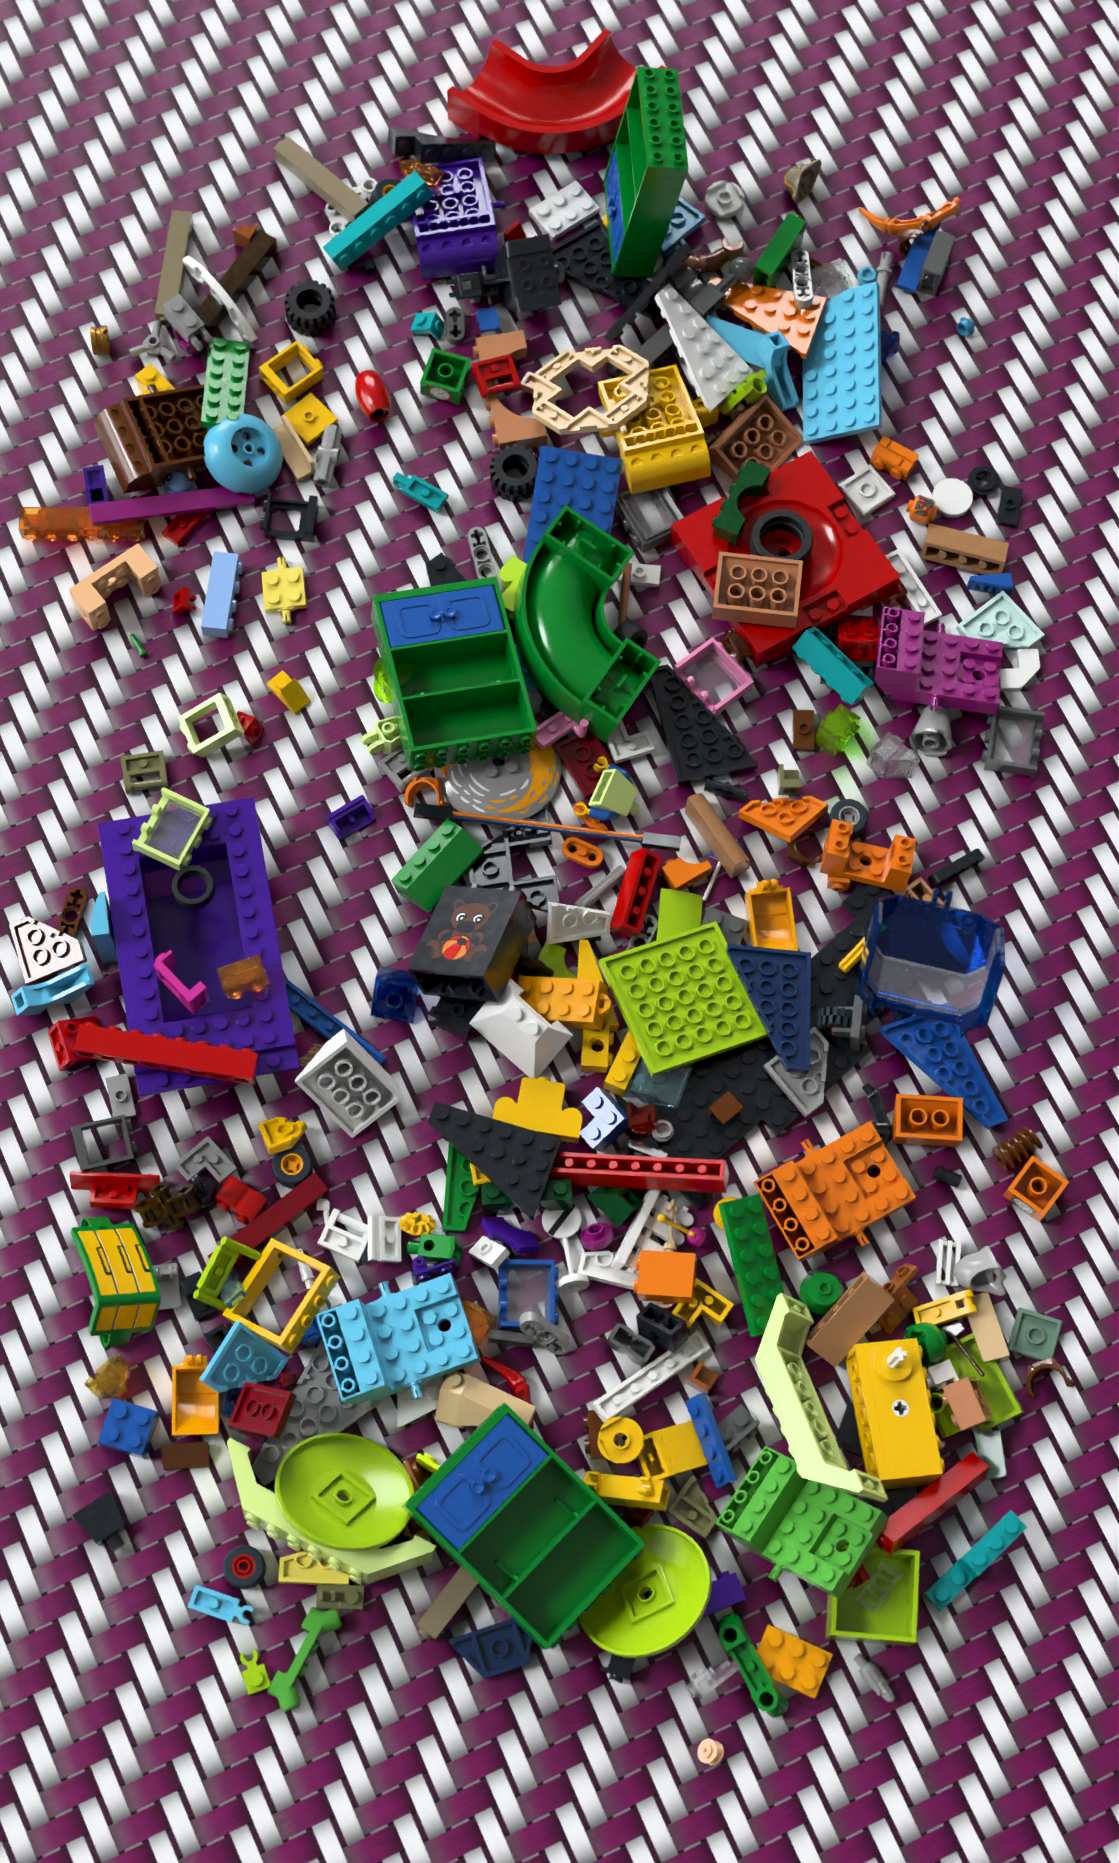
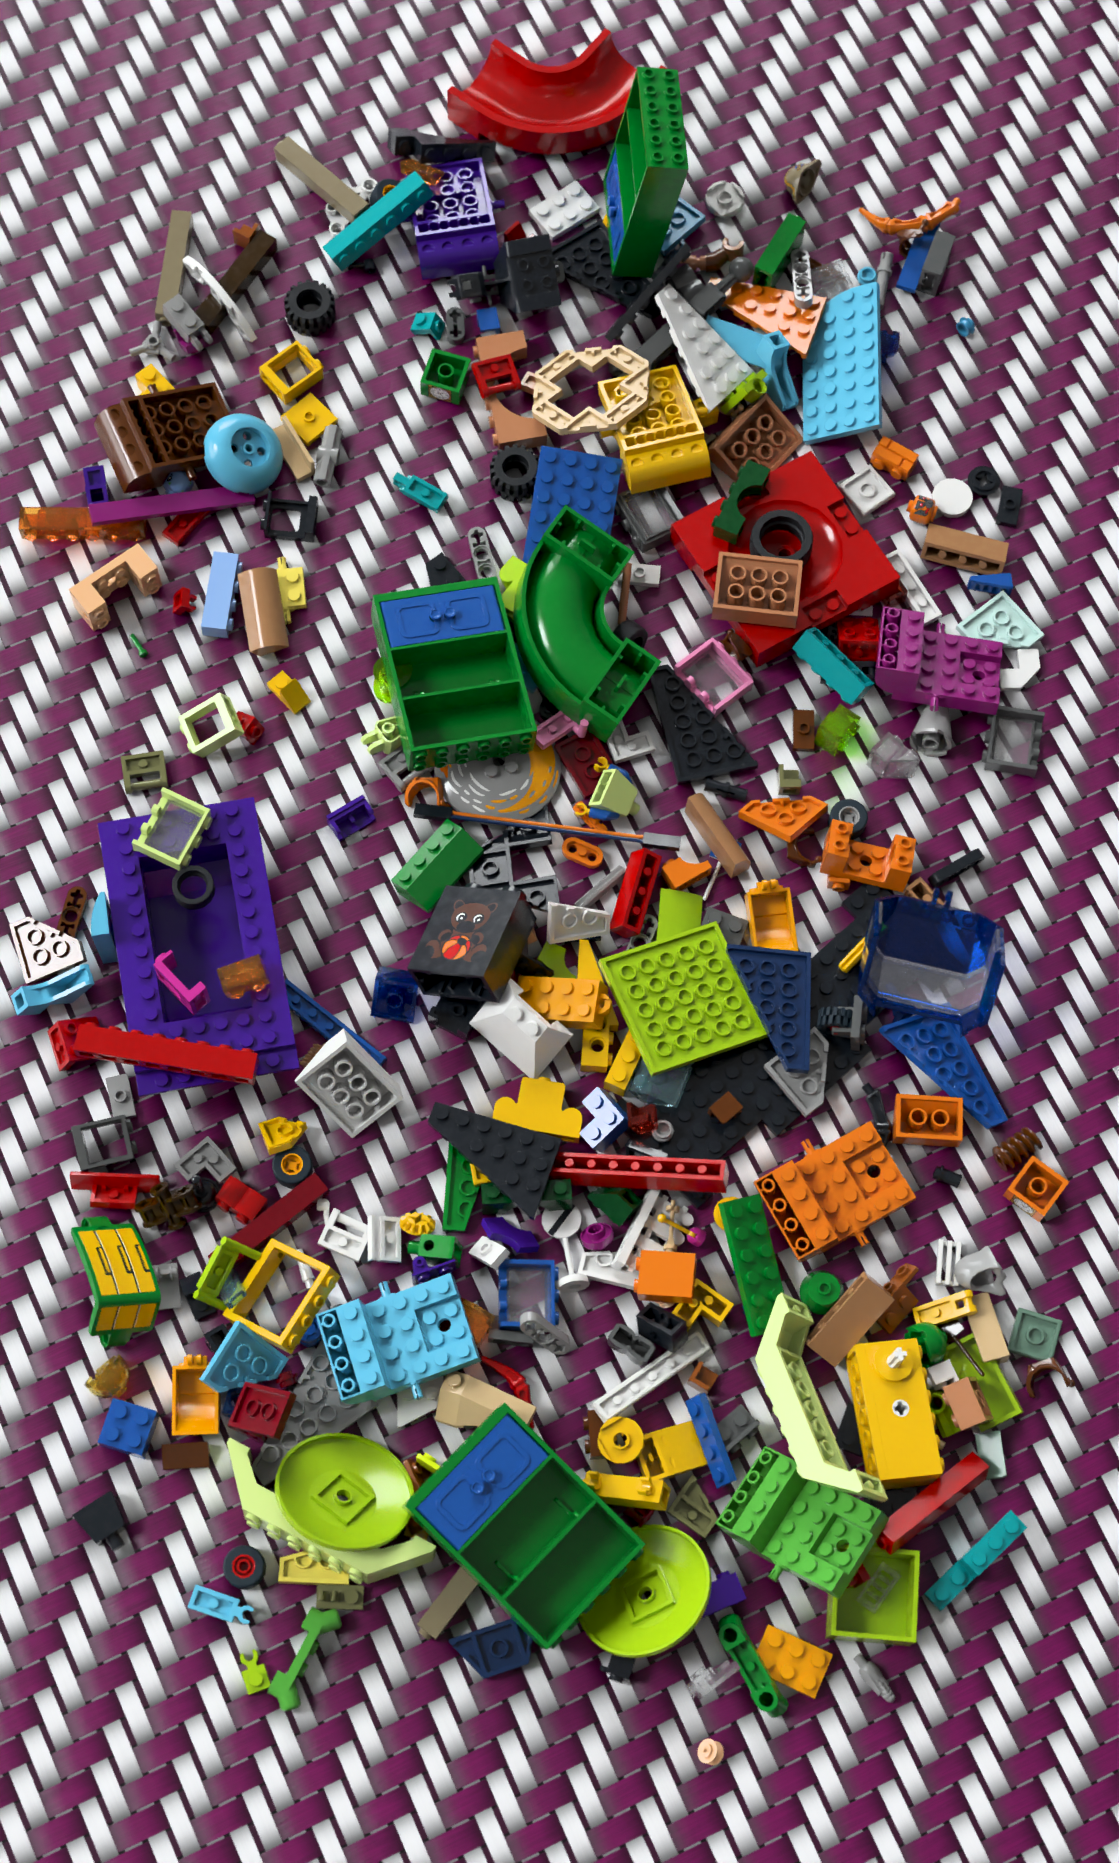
pearl gold wheel [90,325,110,355] -> none
plate [200,337,250,432] -> none
red piece [355,370,391,422] -> none
none -> medium nougat brick [237,567,289,657]

